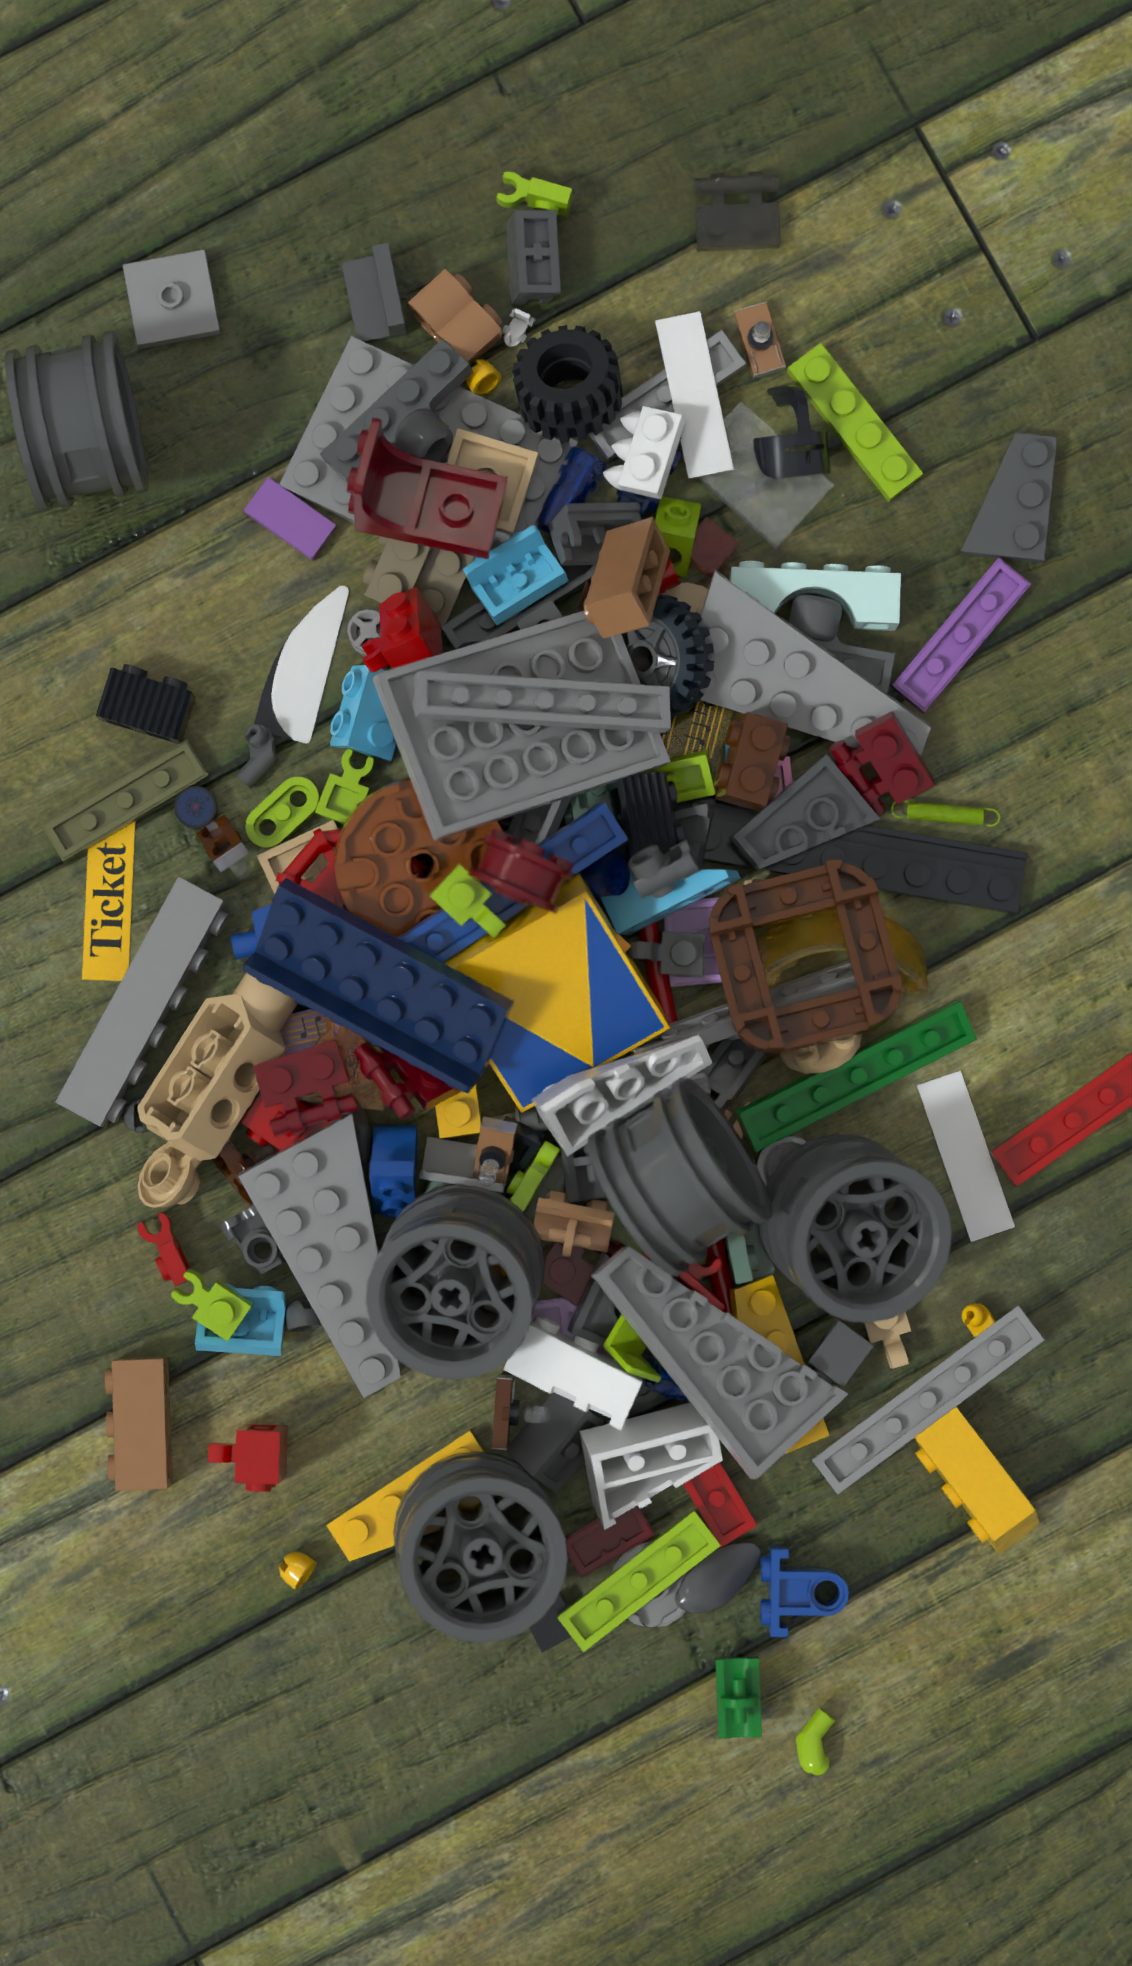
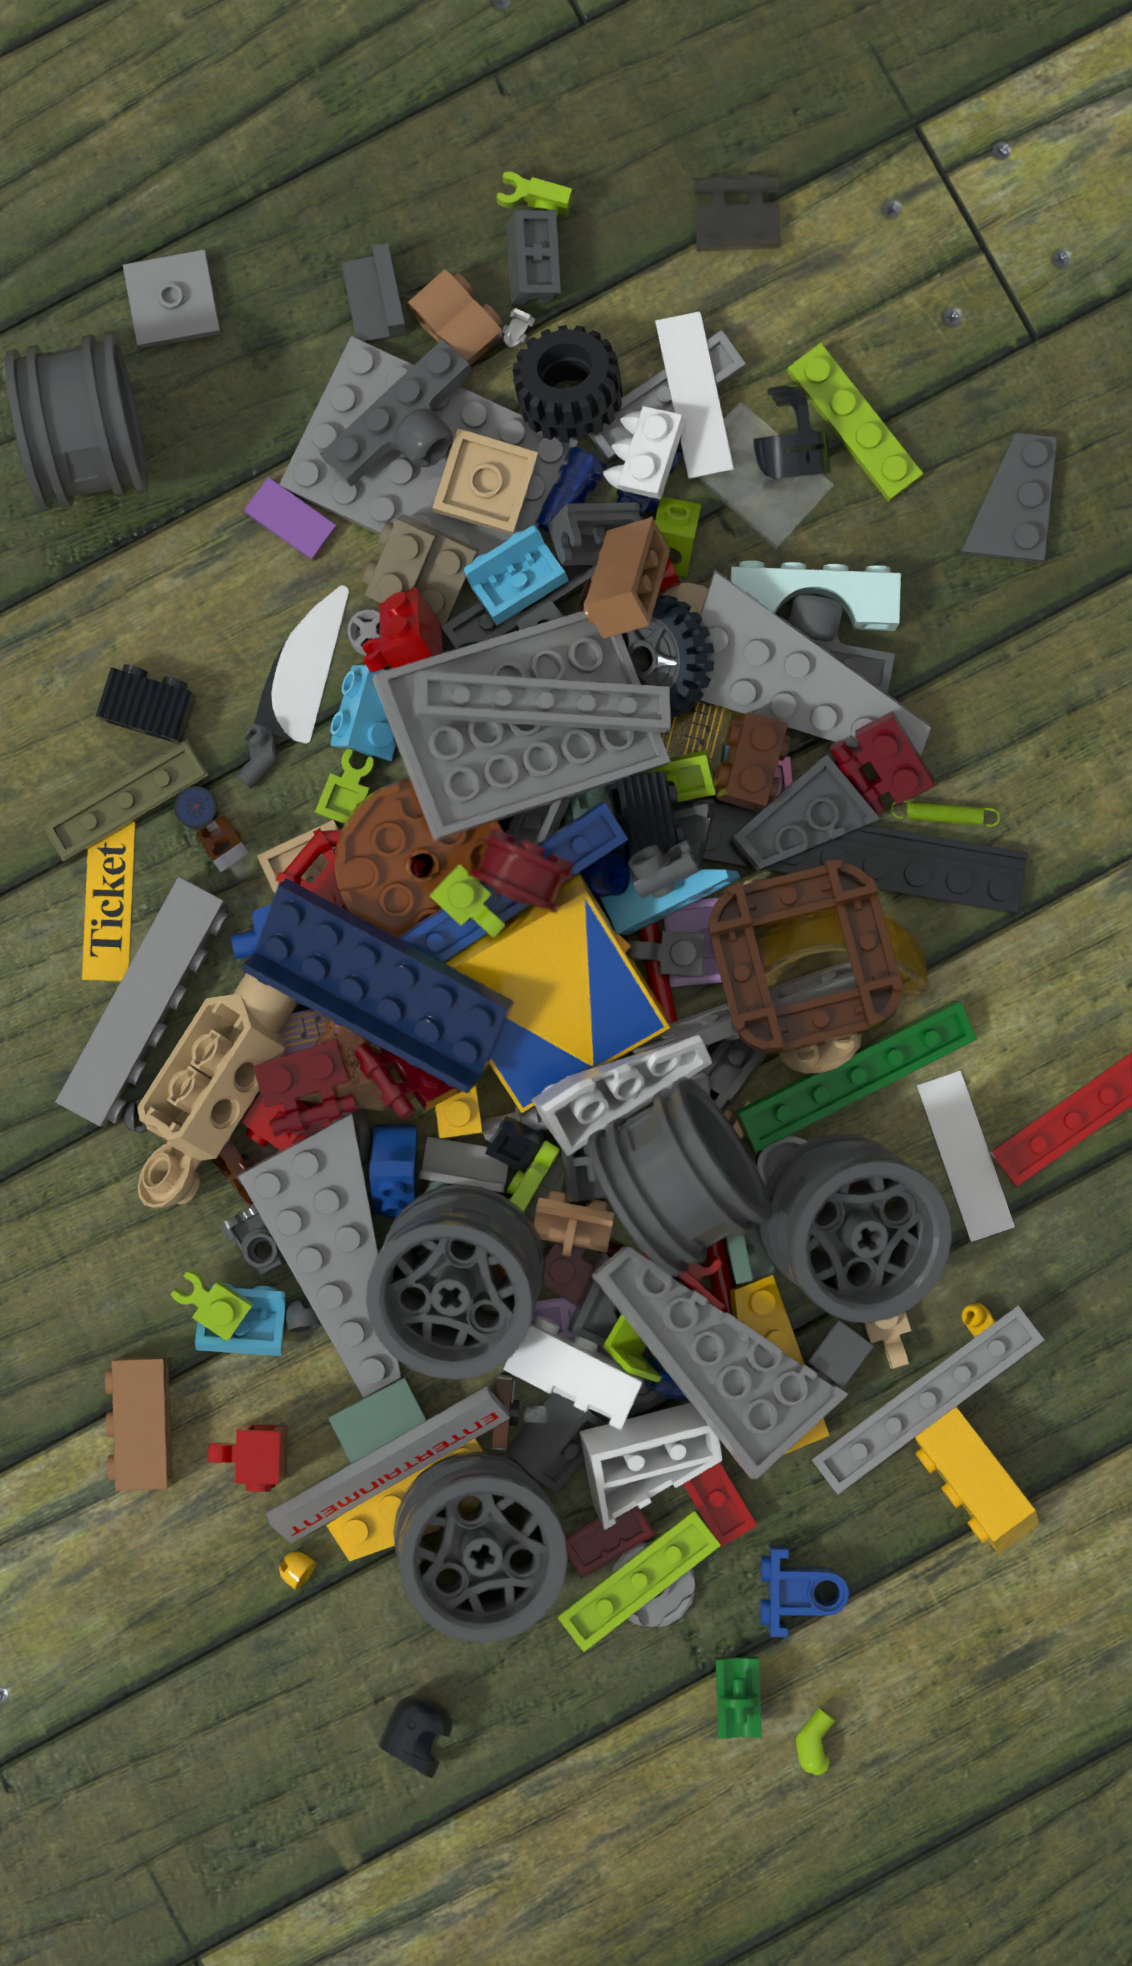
red plate [137,1212,191,1286] -> none
lime plate [245,777,320,849] -> none
dark red bracket [347,418,508,559] -> none
yellow hinge [465,359,501,397] -> none
piece [472,1116,517,1186] -> none
black tile [529,1592,572,1652] -> none
dark grey arm [675,1542,760,1613] -> none
clear red plate [690,517,739,578] -> none
medium nougat piece [733,302,786,379] -> none
medium lavender tile [891,558,1031,714] -> none
none -> light grey tile [266,1386,510,1544]
none -> sand green brick [328,1376,429,1464]
none -> black helmet [378,1695,453,1778]

